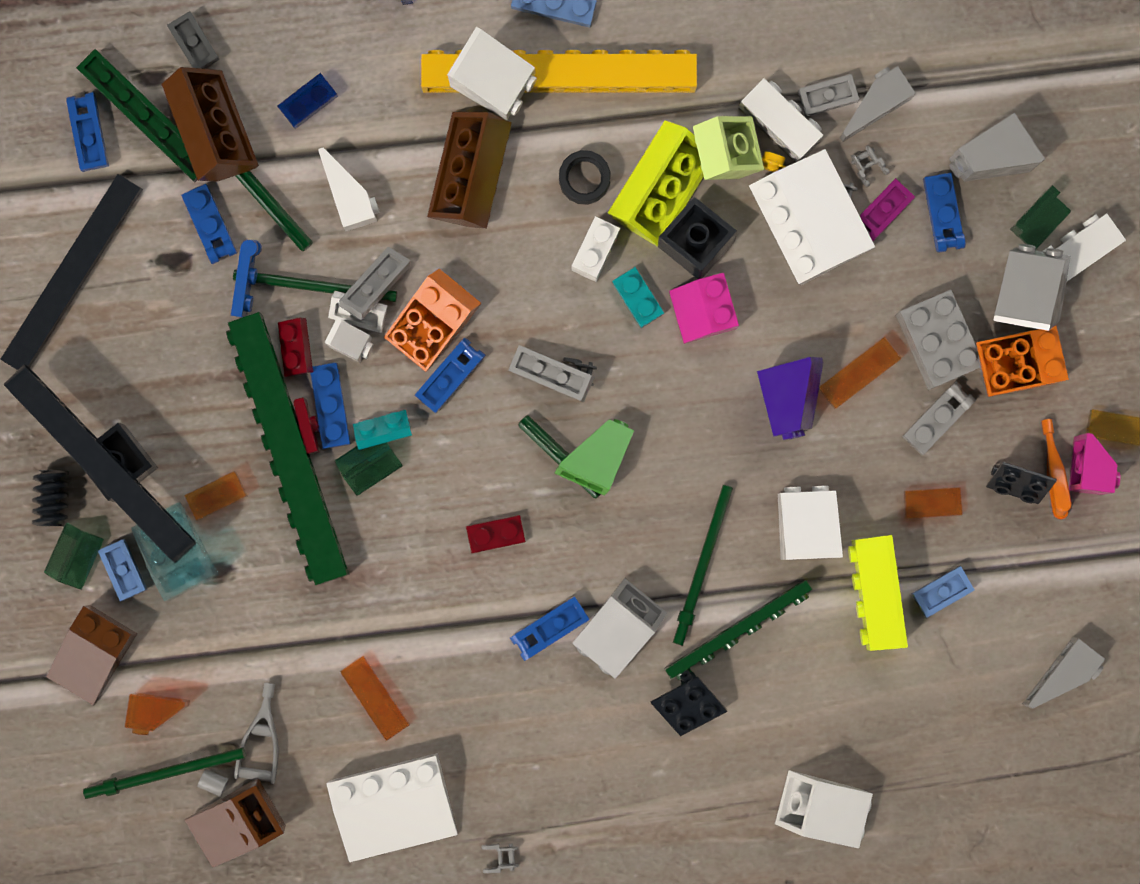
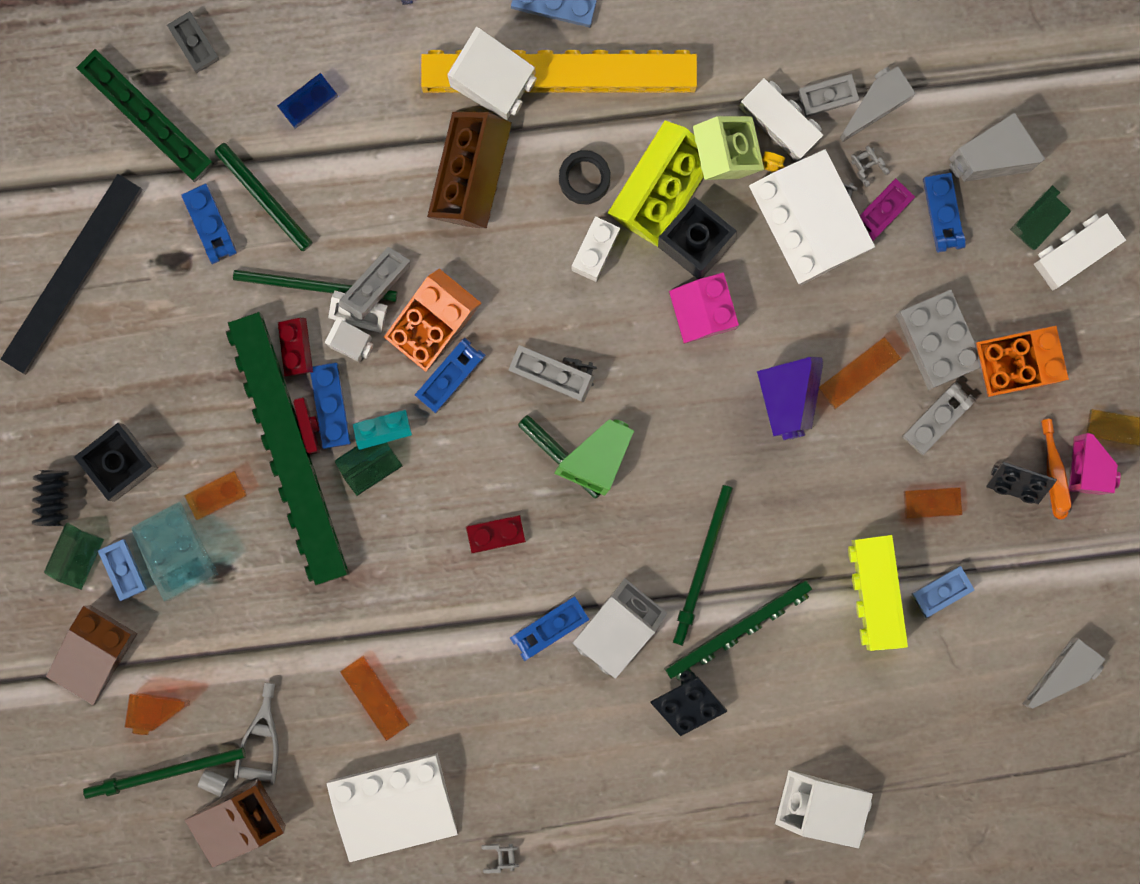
black beam [4,364,197,563] -> none
blue plate [66,92,109,172] -> none
reddish brown slope [161,67,259,181] -> none
blue plate [231,240,262,317] -> none
white slope [318,148,380,231] -> none
teal plate [612,267,664,328] -> none
white slope [778,486,843,560] -> none
light grey slope [994,244,1070,331] -> none

